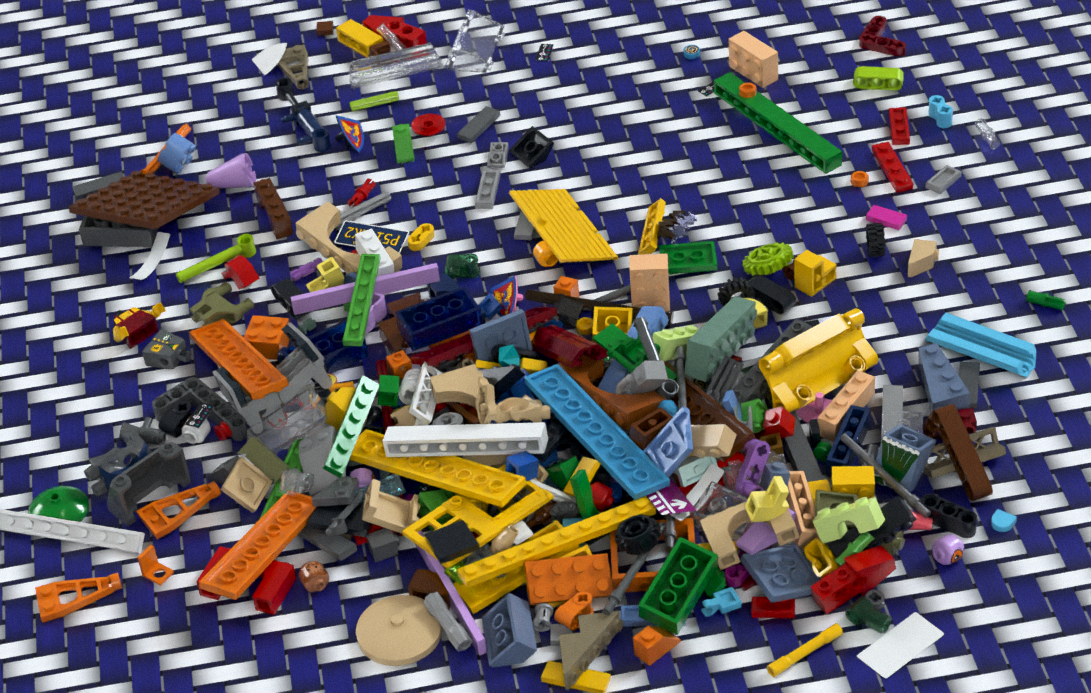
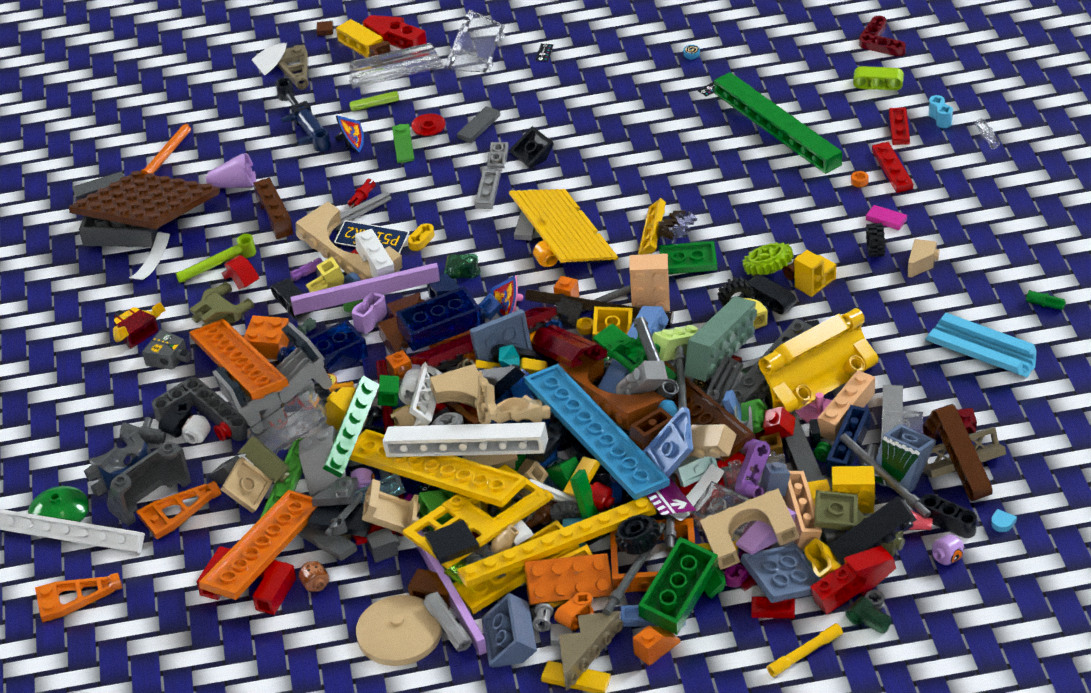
orange bracket [137,545,174,586] -> none
medium blue brick [157,133,197,175] -> none
black sticker [185,402,214,428] -> none
clear piece [279,468,314,495] -> none
bright green tile [342,254,381,346] -> none
clear pin [376,23,406,54] -> none
blue brick [505,451,539,481] -> none
medium azure plate [701,587,742,617] -> none
light nougat brick [728,31,778,88] -> none
orange tile [739,83,757,98] -> none
light yellow brick [745,476,789,522] -> none
yellowish green arch [812,497,885,544] -> none
bright green pin [835,532,874,566] -> none
white sticker [857,612,944,678] -> none
sand blue wedge [918,343,970,412] -> none
light grey tile [925,165,962,194] -> none
dark grey tile [959,361,980,408] -> none

